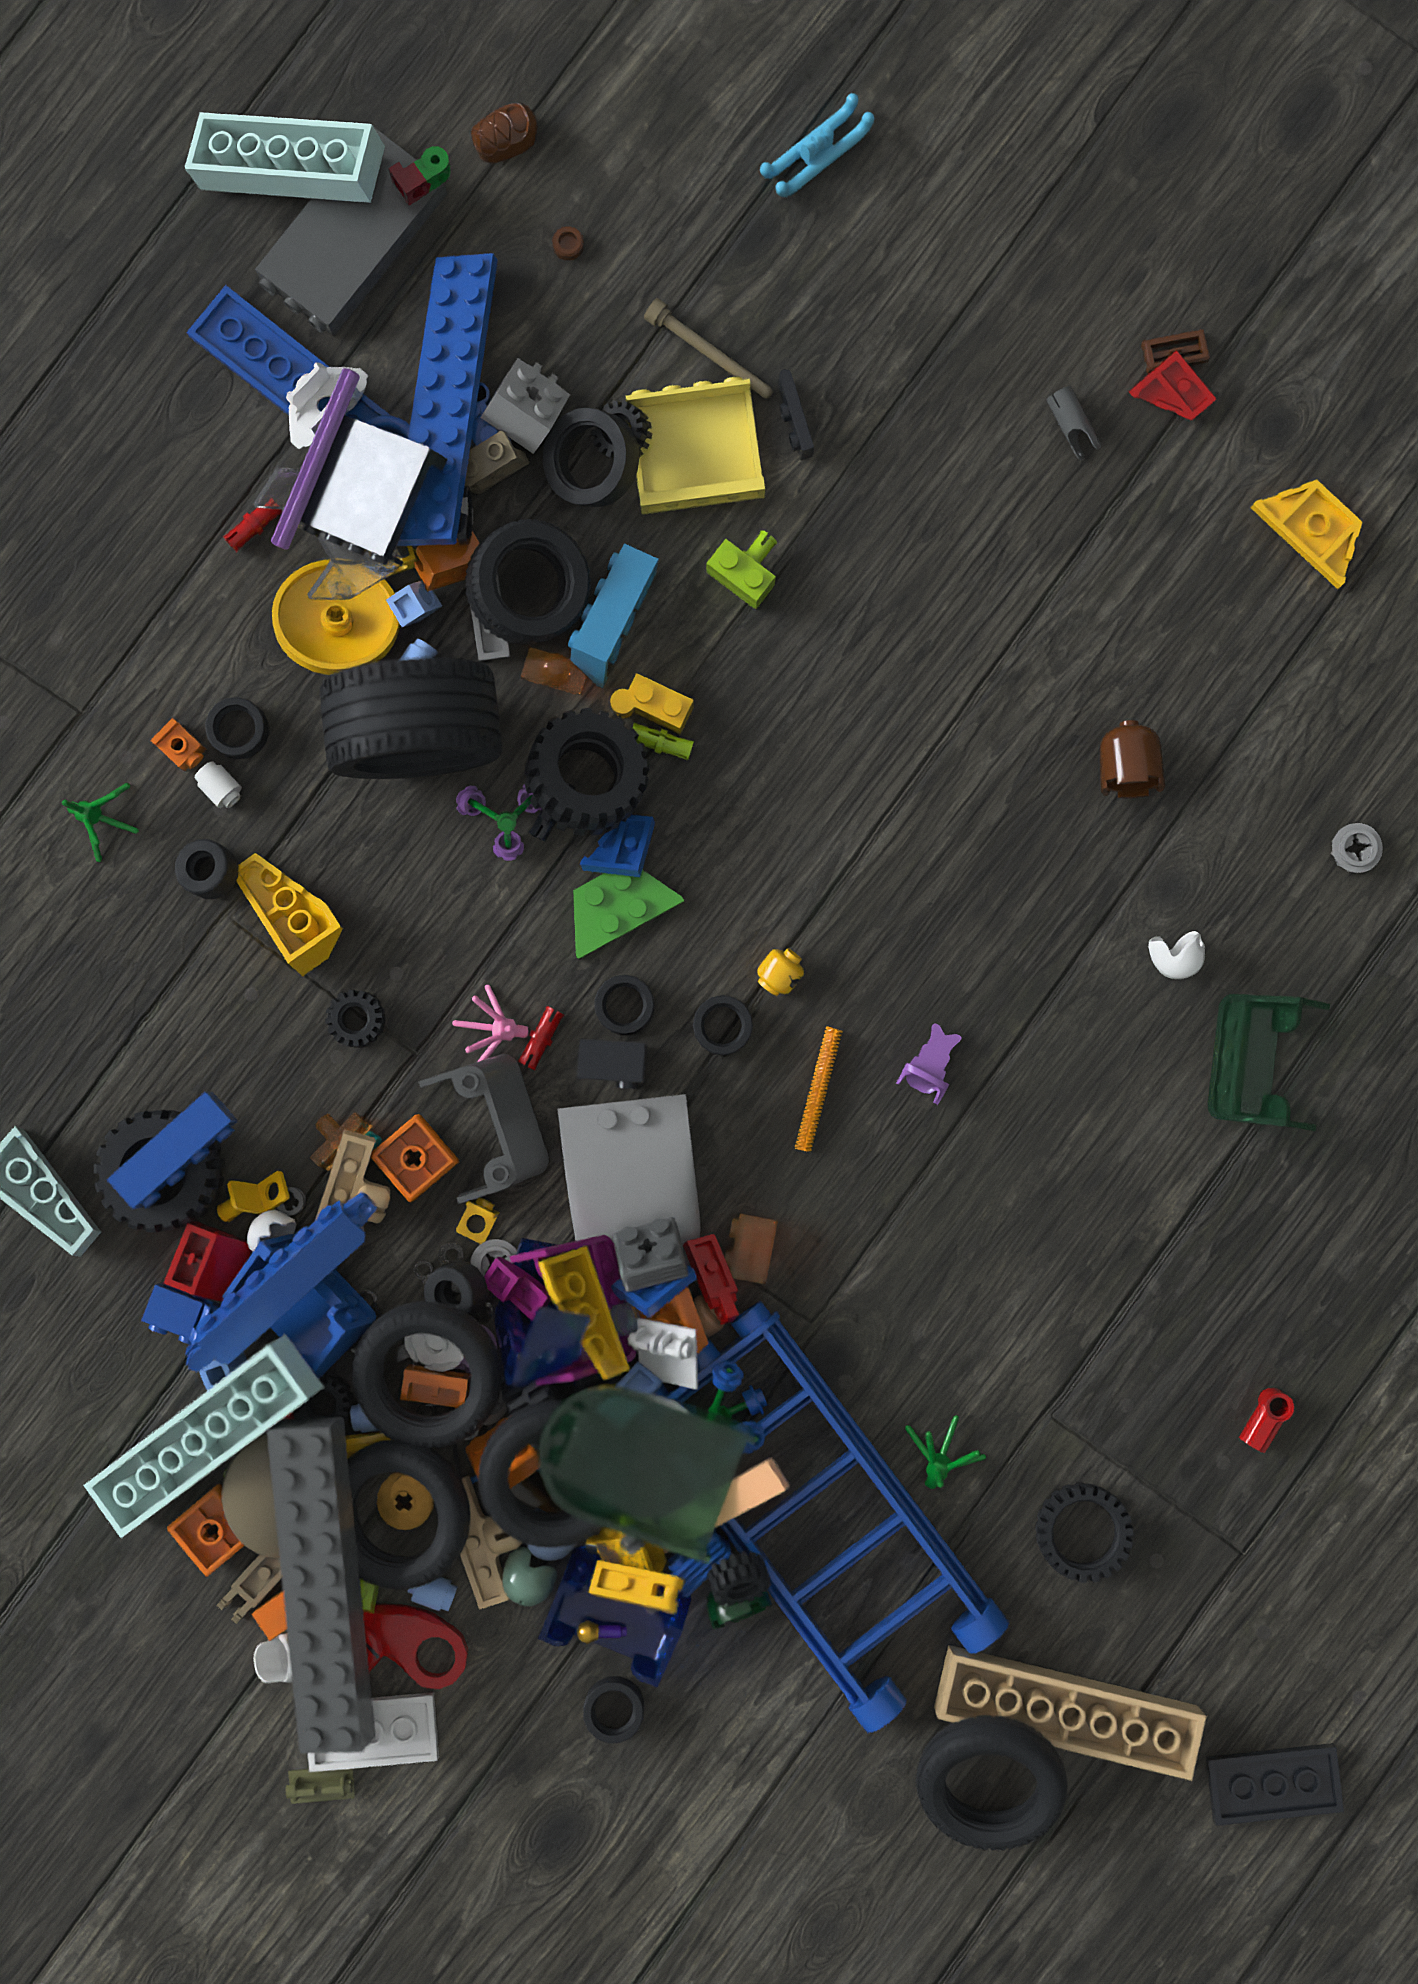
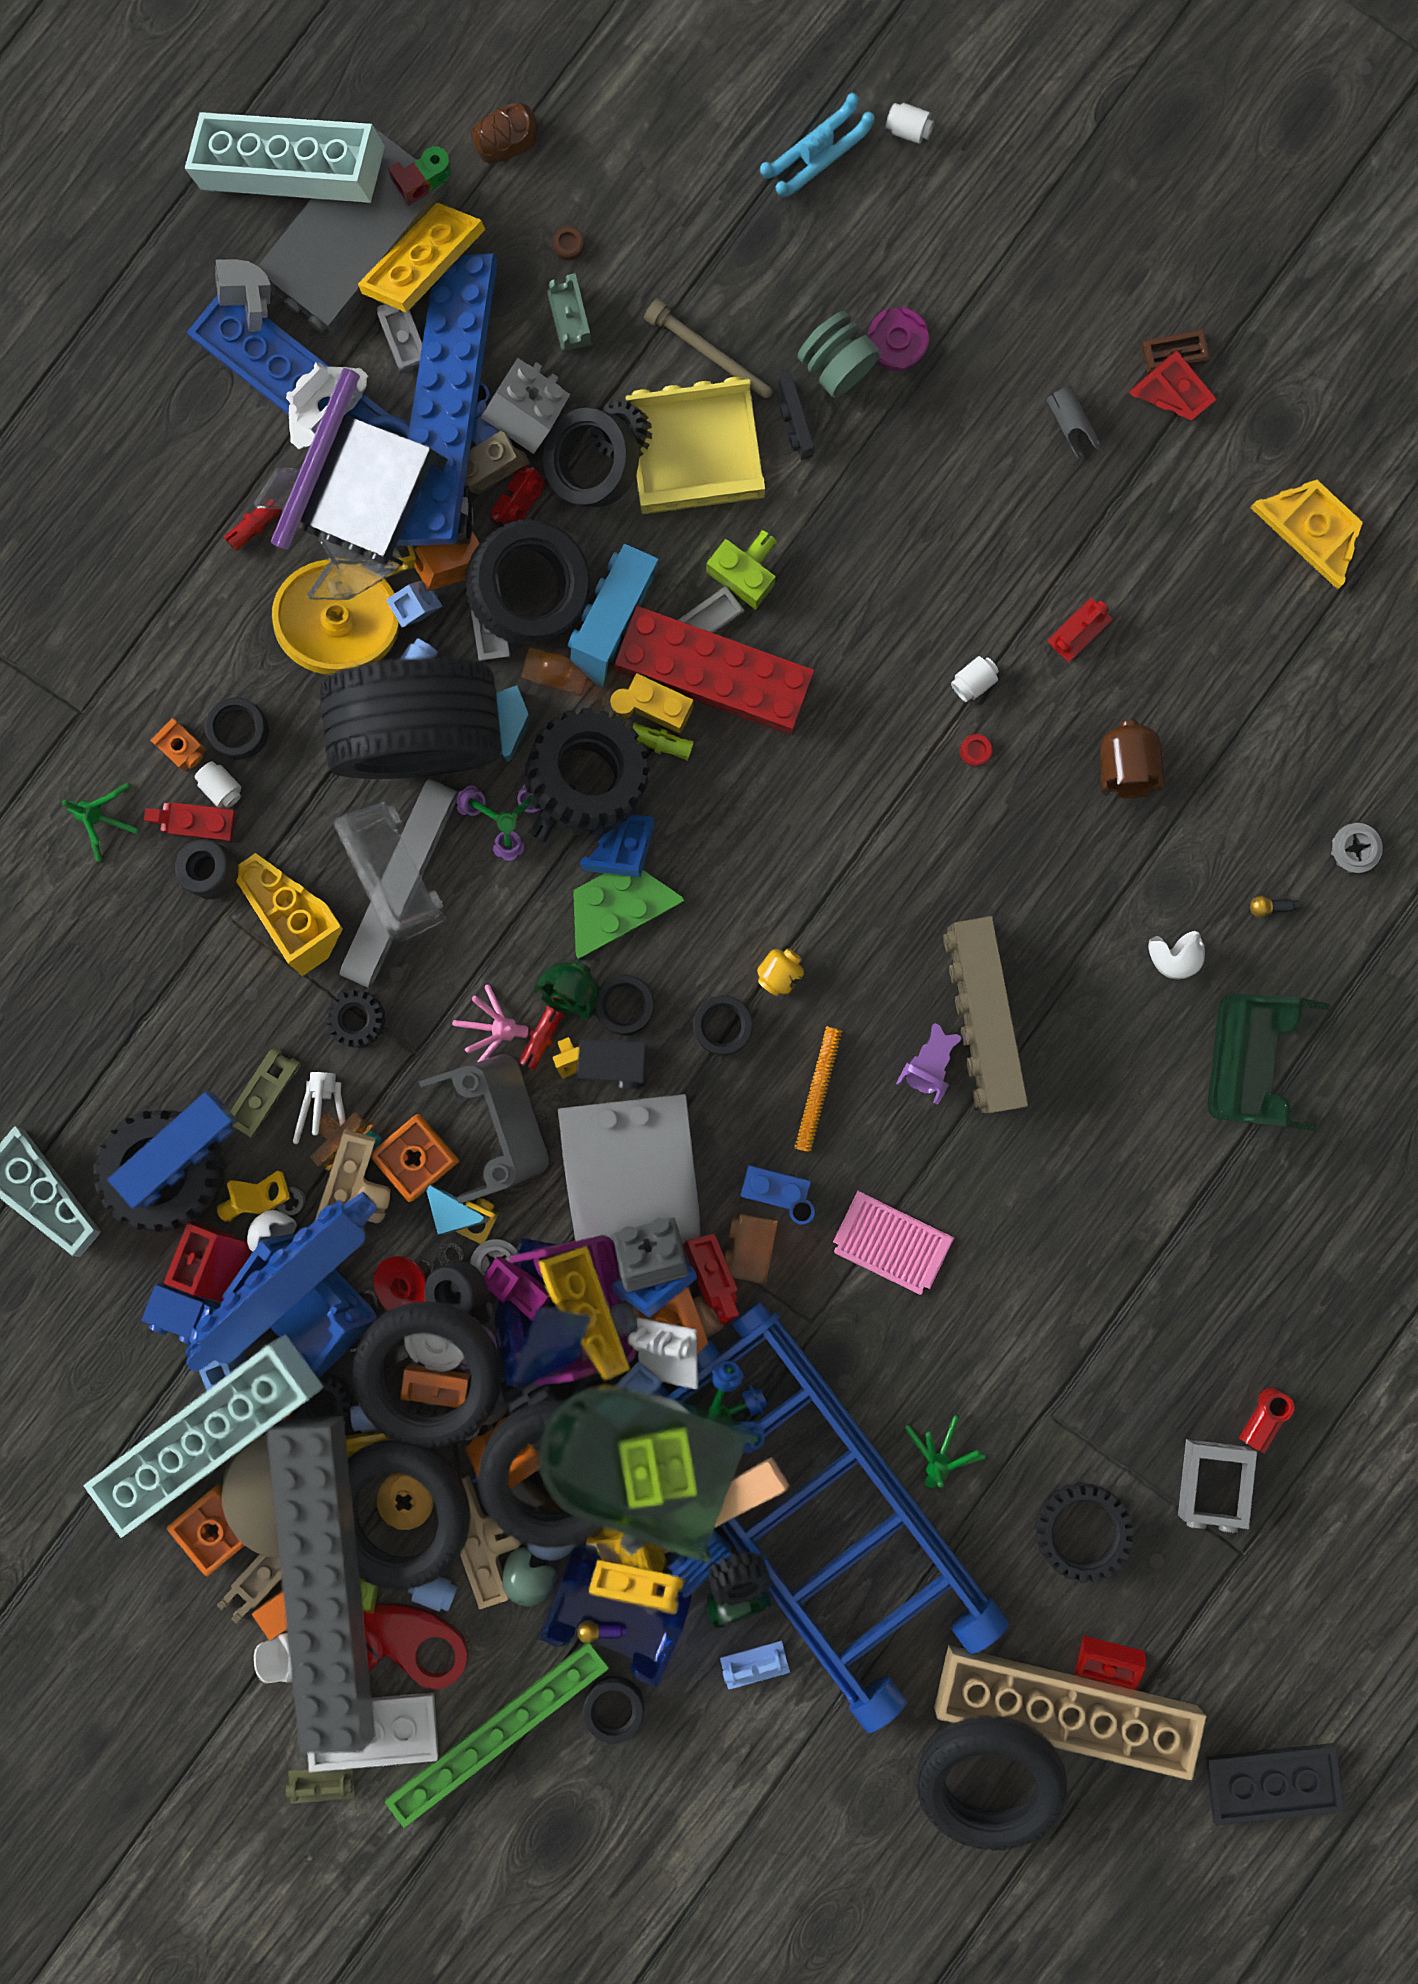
none -> red hinge [144,802,236,842]
none -> light grey brick [215,259,271,332]
none -> olive plate [230,1046,301,1138]
none -> white plant [293,1072,347,1144]
none -> clear windscreen [333,802,446,942]
none -> light grey beam [340,778,459,988]
none -> yellow plate [358,202,485,313]
none -> red dish [373,1256,427,1311]
none -> light grey hinge [377,303,422,374]
none -> bright green plate [384,1643,609,1828]
none -> medium azure slope [427,1185,490,1234]
none -> red hinge [490,466,546,525]
none -> medium azure slope [496,685,531,762]
none -> dark green cylinder [534,961,599,1020]
none -> sand green hinge [547,273,592,352]
none -> yellow tile [553,1037,579,1078]
none -> red brick [615,605,814,735]
none -> lime slope [619,1427,698,1508]
none -> light grey tile [678,586,744,634]
none -> light blue hinge [720,1641,790,1690]
none -> blue hinge [740,1165,815,1225]
none -> sand green wheel [797,310,881,398]
none -> bright pink window [833,1191,954,1295]
none -> magenta tile [867,307,929,371]
none -> white brick [886,103,934,144]
none -> dark tan brick [943,916,1028,1113]
none -> white brick [951,656,999,702]
none -> red tile [960,734,992,767]
none -> red hinge [1047,598,1113,663]
none -> red slope [1074,1636,1146,1690]
none -> light grey window [1178,1439,1257,1533]
none -> piece [1250,896,1299,918]

